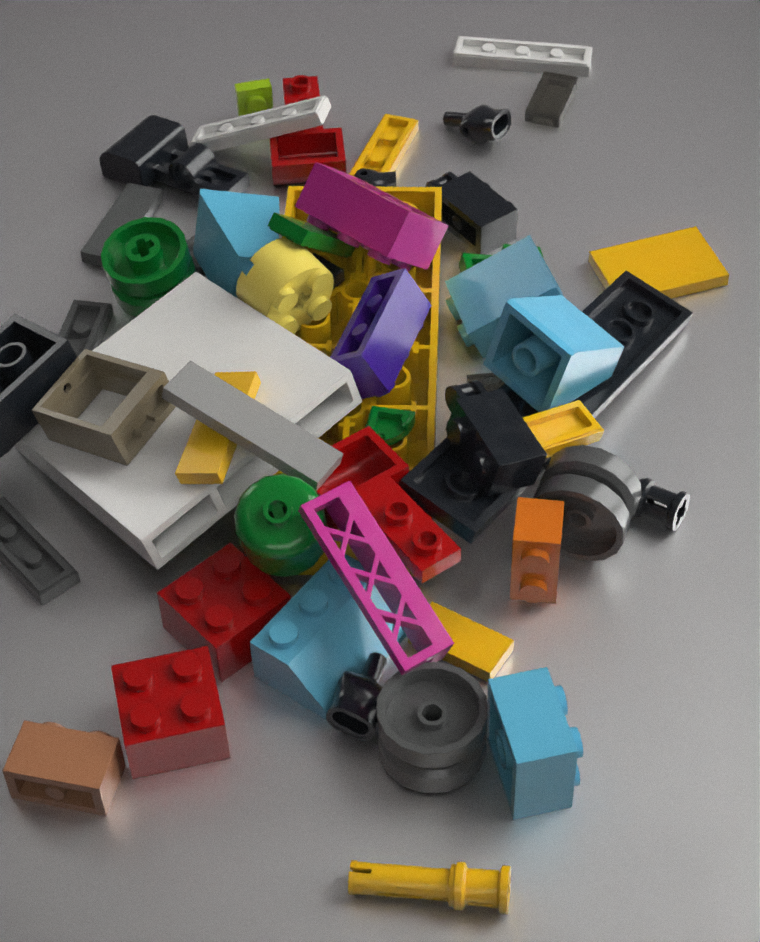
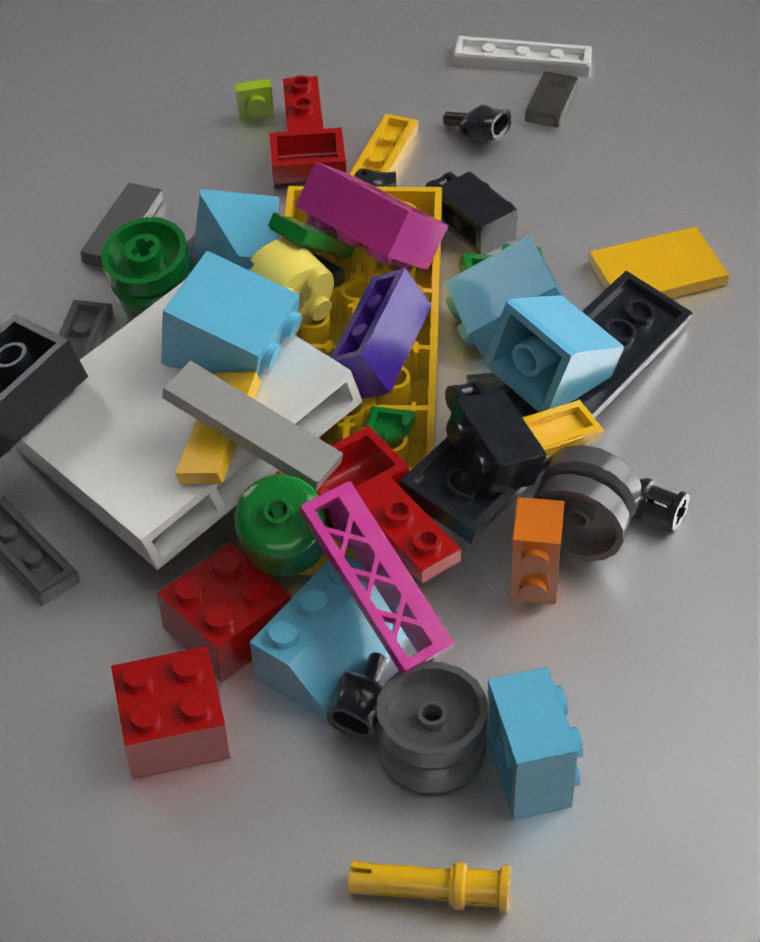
nougat brick [2,720,126,816] -> none
dark tan window [32,349,176,466] -> none
black plate [99,115,250,195] -> none
white tile [189,95,331,152] -> none
yellow tile [408,601,514,682] -> none
none -> medium azure slope [161,251,302,377]

